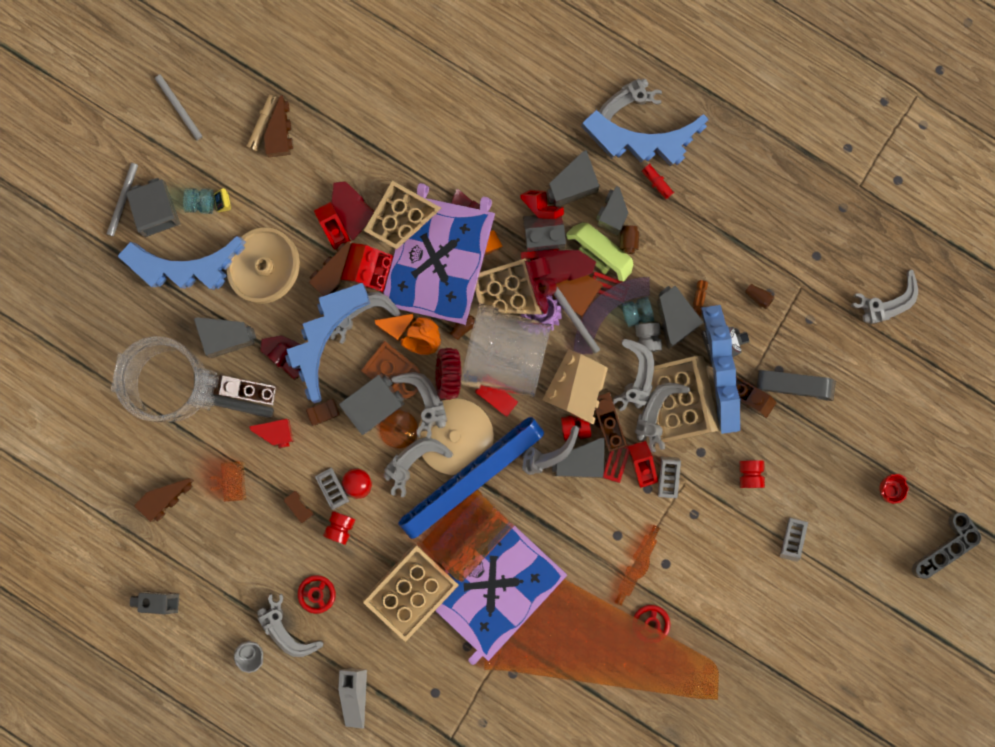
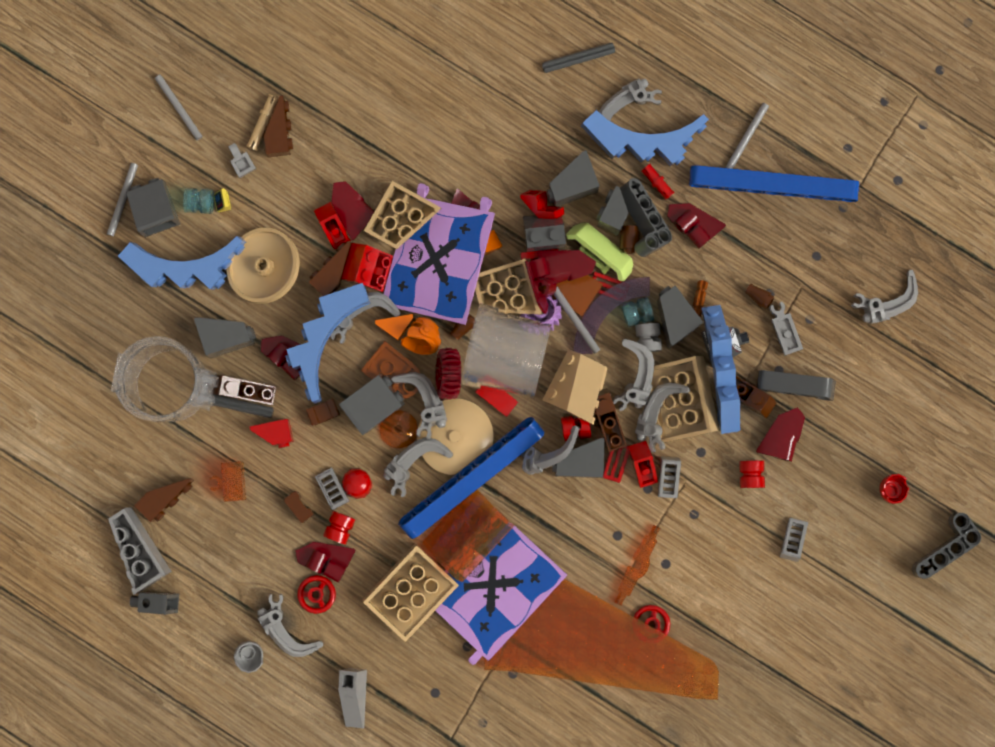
none -> light grey wedge [108,507,172,595]
none -> light grey plate [228,143,256,178]
none -> dark red panel [295,542,356,583]
none -> dark grey axle [542,43,615,73]
none -> dark grey beam [620,178,672,257]
none -> dark red panel [667,203,726,249]
none -> blue beam [689,166,859,202]
none -> light grey bar [725,103,769,169]
none -> dark red panel [756,407,805,462]
none -> light grey plate [769,302,803,356]

